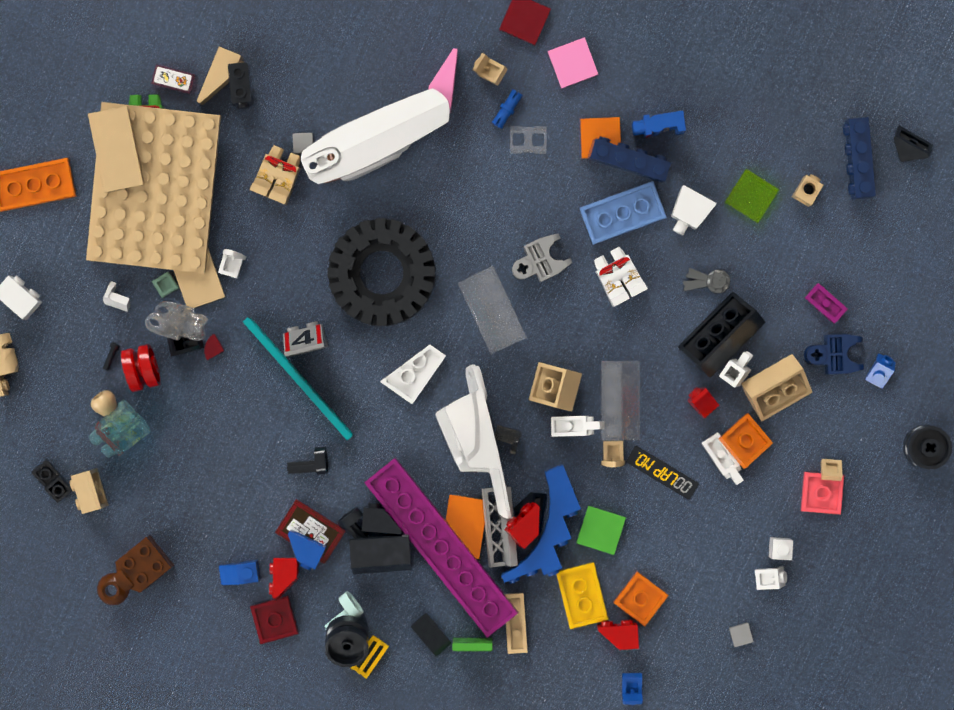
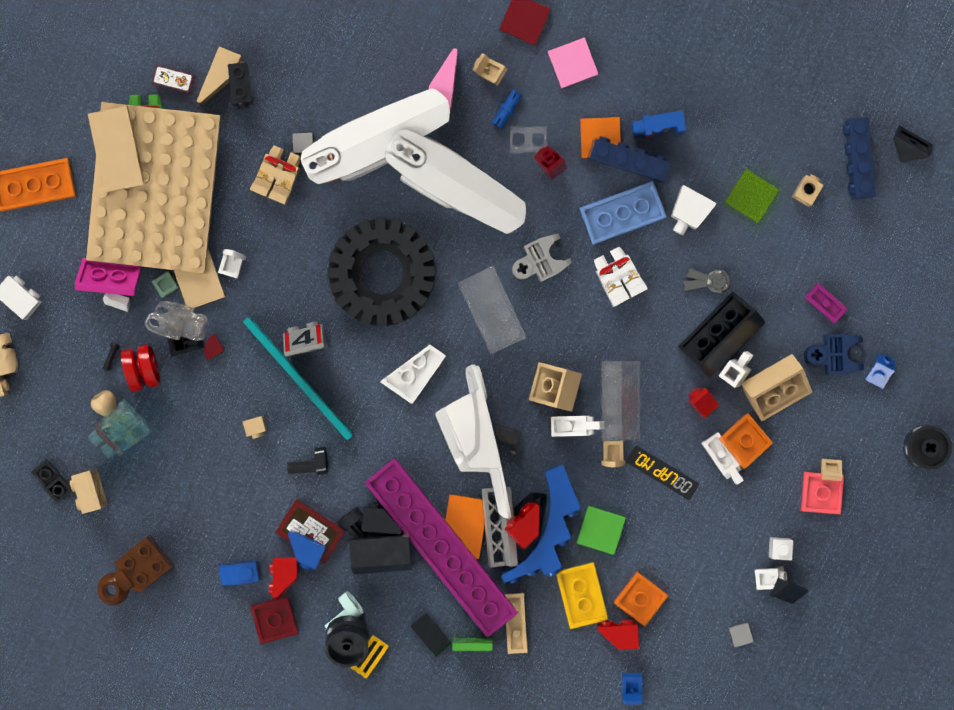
none -> dark pink plate [75,258,142,296]
none -> tan plate [242,415,268,439]
none -> white piece [385,129,526,234]
none -> dark red slope [533,145,567,180]
none -> black slope [770,577,809,604]

